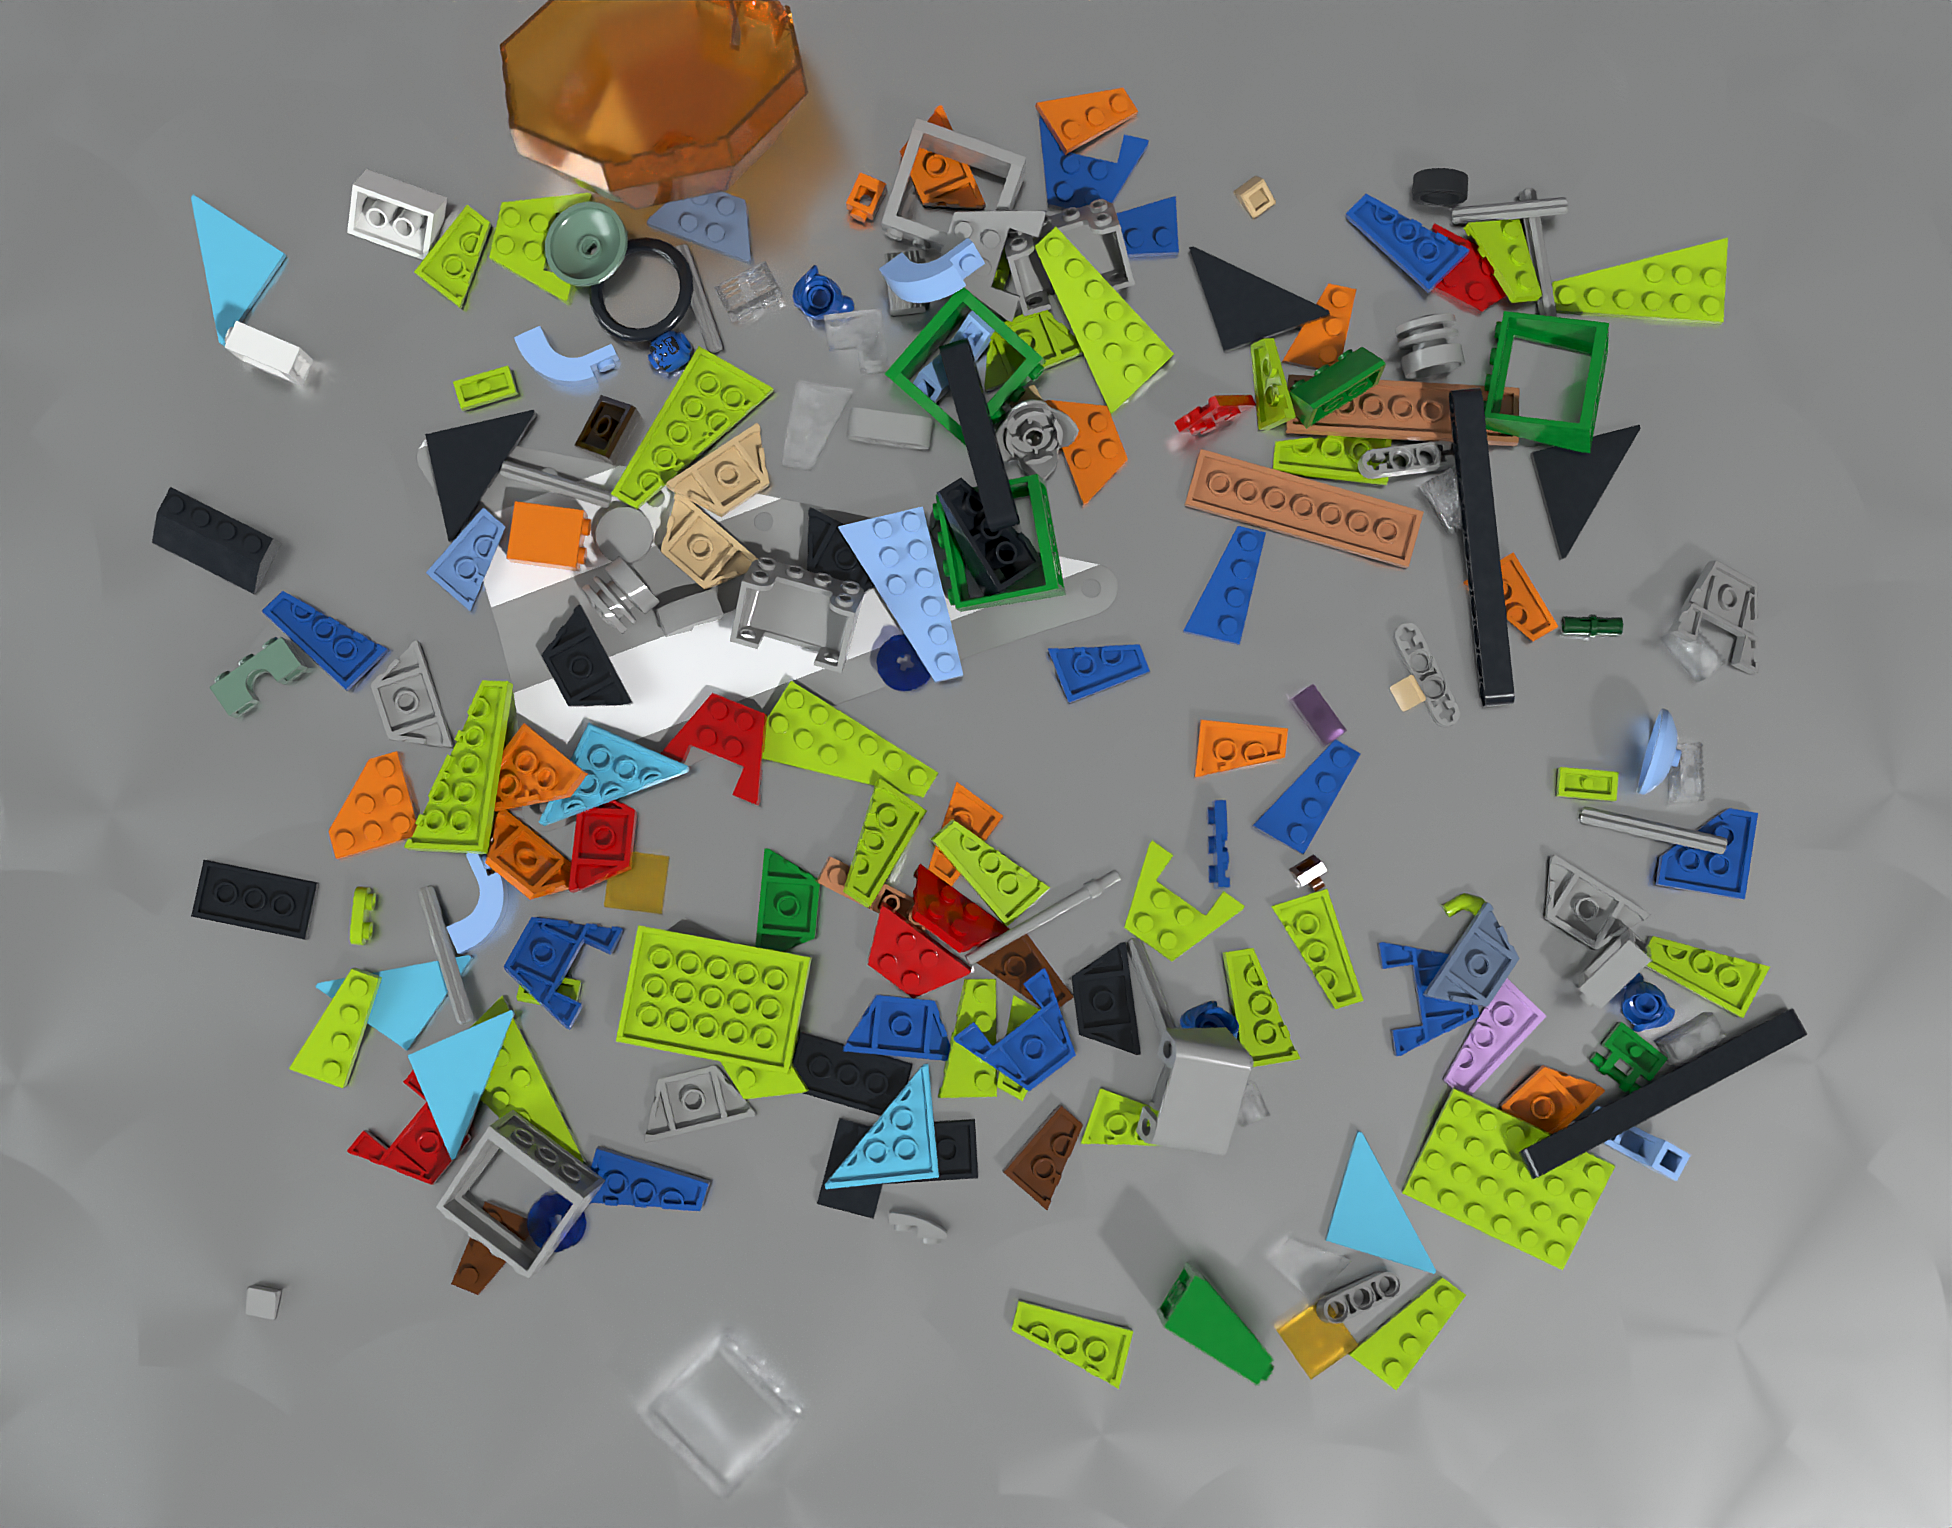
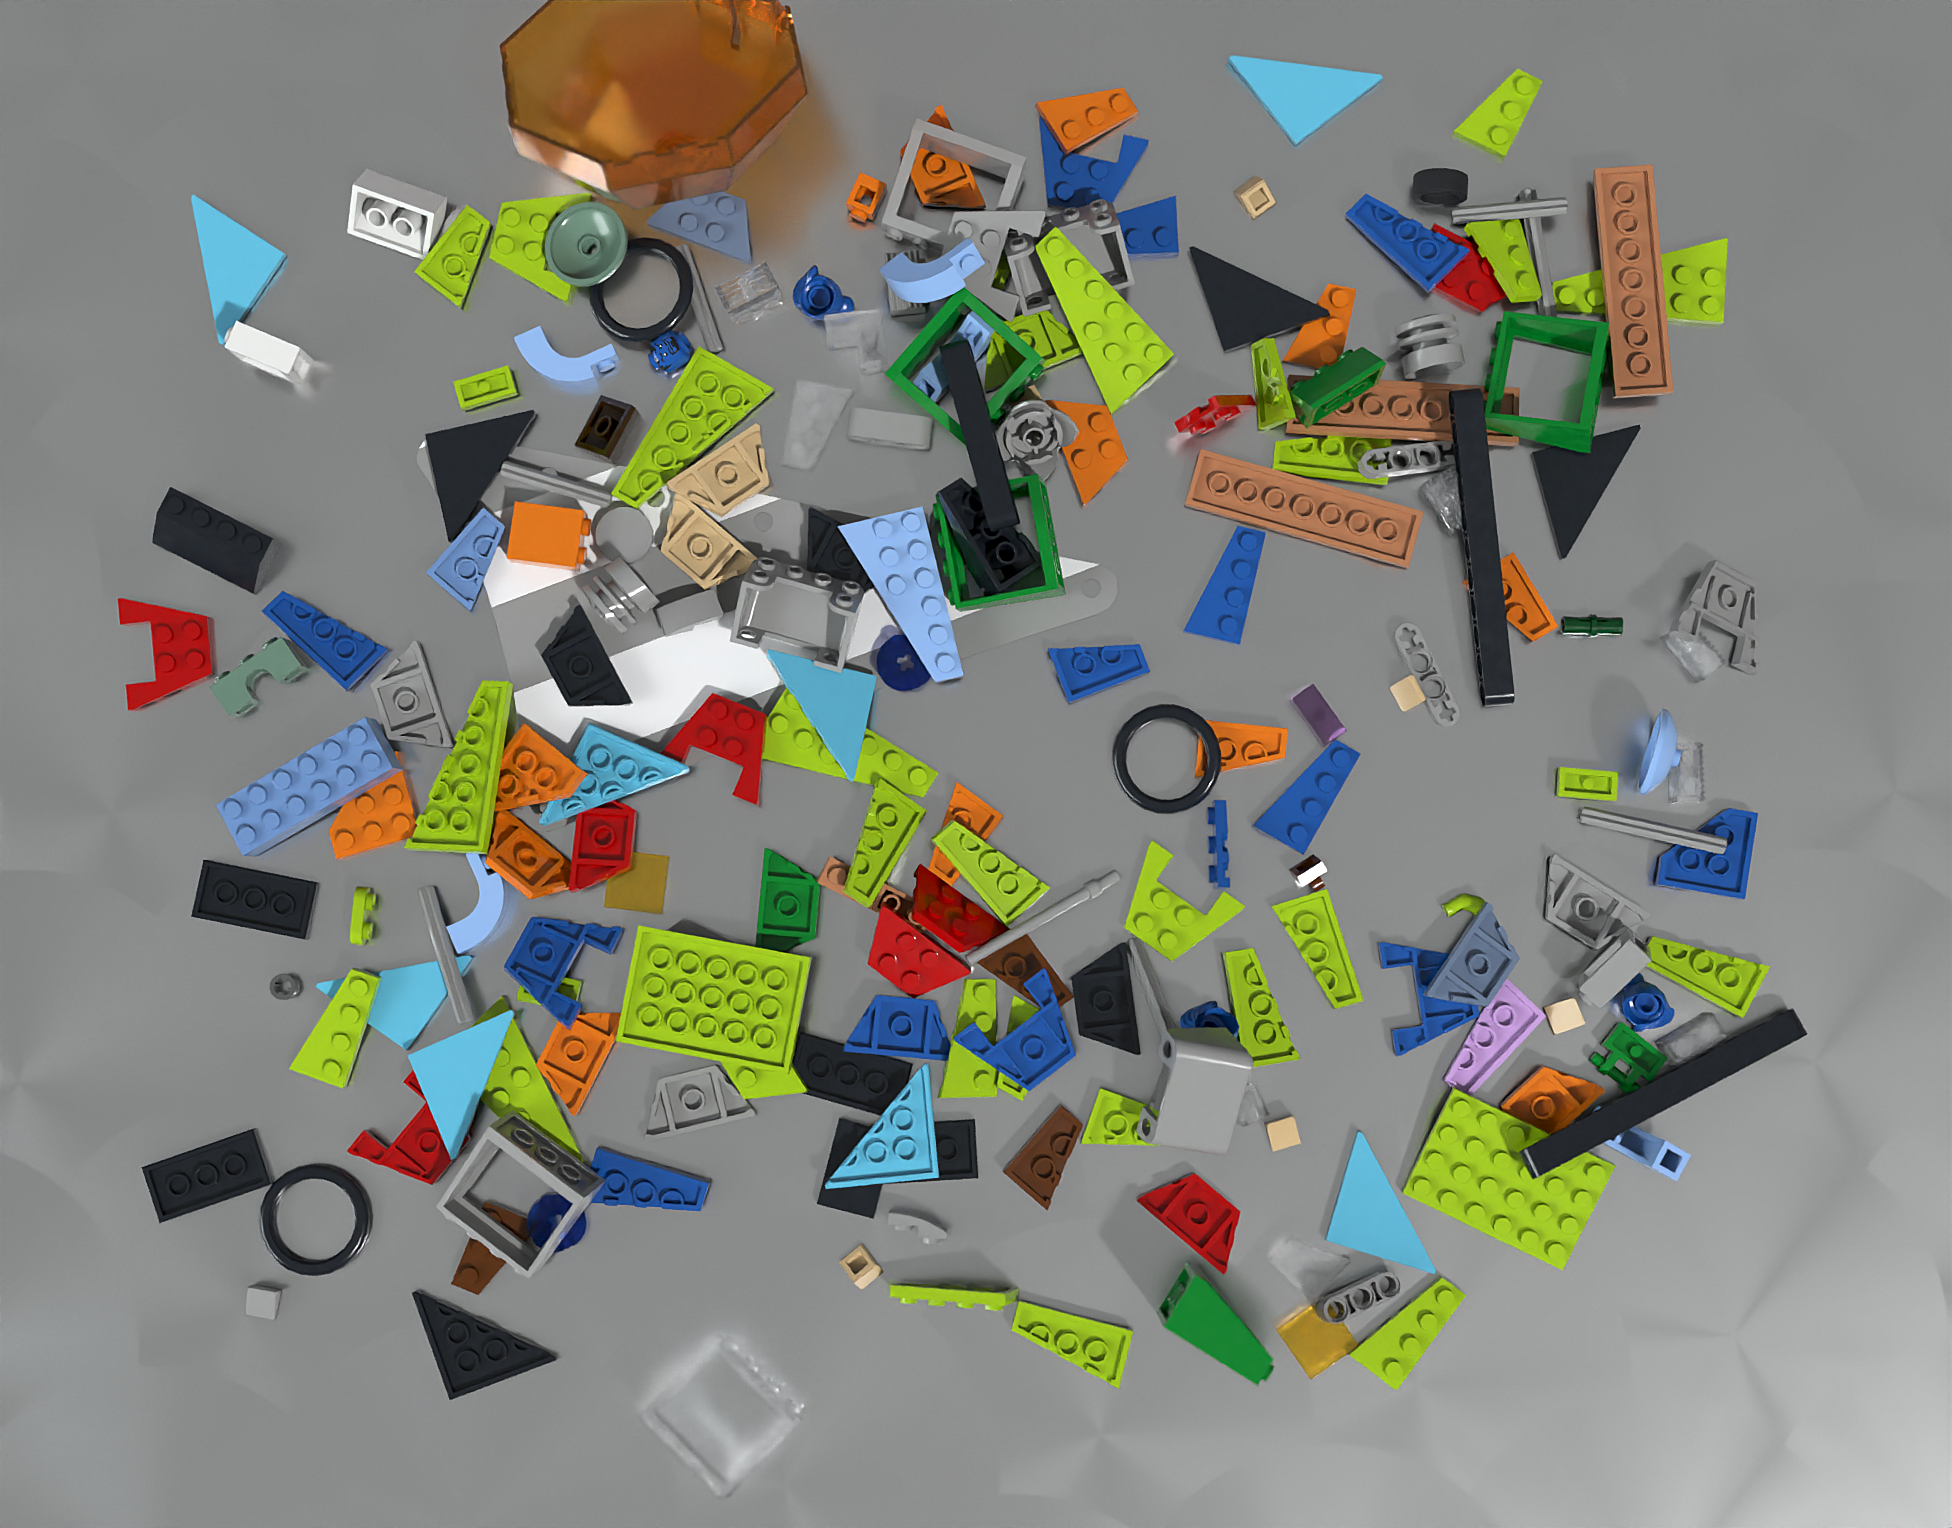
none -> red wing [118,598,215,711]
none -> black tile [142,1128,273,1223]
none -> medium blue brick [216,717,403,857]
none -> black wedge [259,1164,370,1276]
none -> dark grey bush [269,974,299,1000]
none -> black tile [412,1290,558,1400]
none -> orange wing [536,1012,621,1116]
none -> medium azure tile [766,649,877,782]
none -> tan slope [839,1244,884,1289]
none -> lime wing [890,1282,1019,1311]
none -> black wedge [1112,704,1221,814]
none -> red wing [1136,1173,1240,1275]
none -> medium azure tile [1228,55,1383,146]
none -> tan slope [1264,1115,1301,1152]
none -> lime wing [1452,68,1543,159]
none -> tan slope [1543,997,1585,1035]
none -> nougat plate [1593,164,1673,398]

